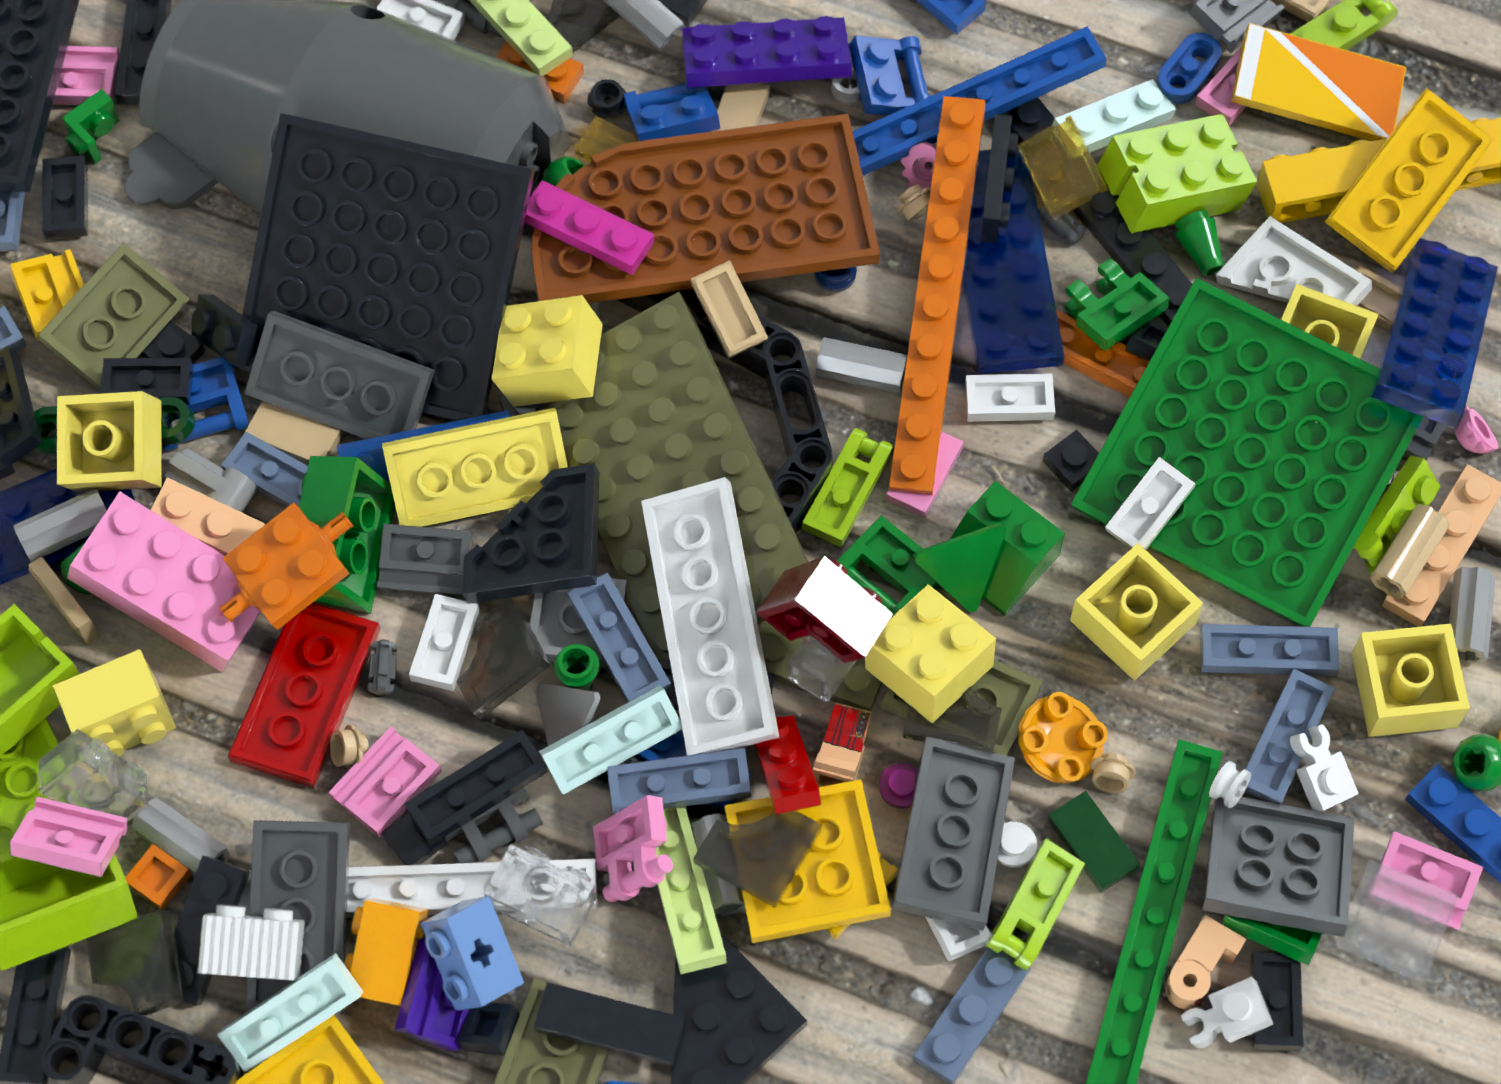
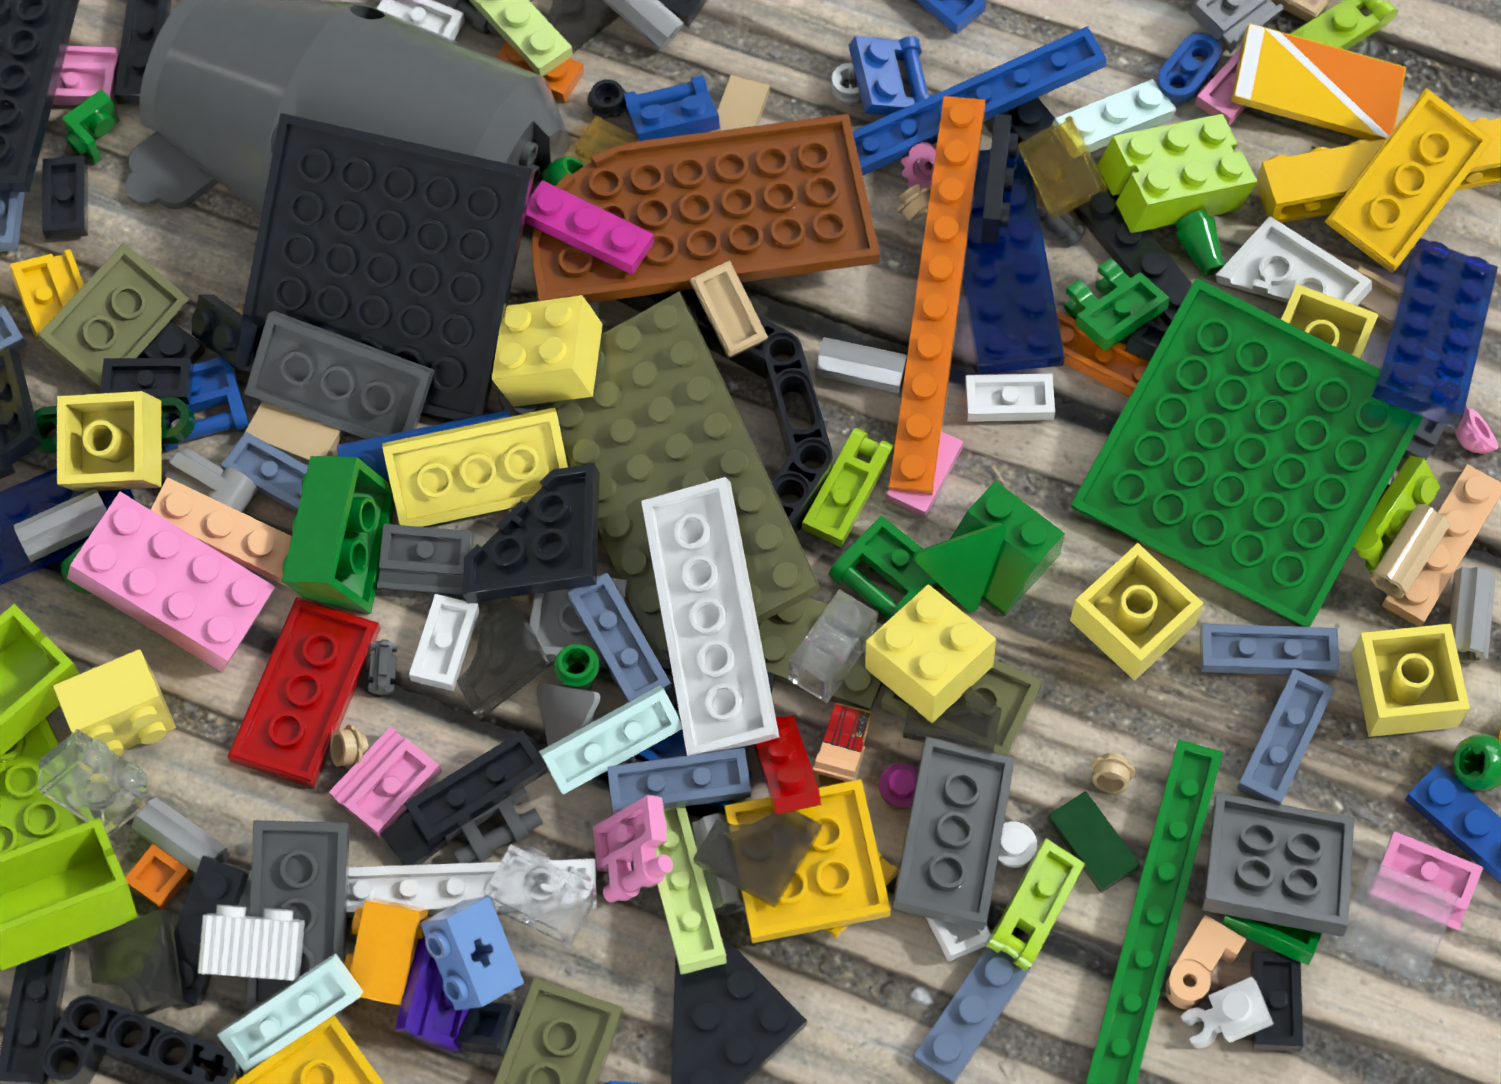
bright pink plate [10,797,127,877] -> none
tan tile [28,556,101,646] -> none
orange plate [219,502,354,630] -> none
black tile [534,982,685,1067] -> none
dark purple plate [682,16,852,88] -> none
brick [756,556,893,663] -> none
dark blue plate [814,267,857,292] -> none
light orange dish [1018,692,1108,784] -> none
black plate [1043,430,1099,492] -> none
white plate [1105,457,1195,550] -> none
white bush [1209,761,1251,808] -> none
white plate [1290,724,1359,811] -> none

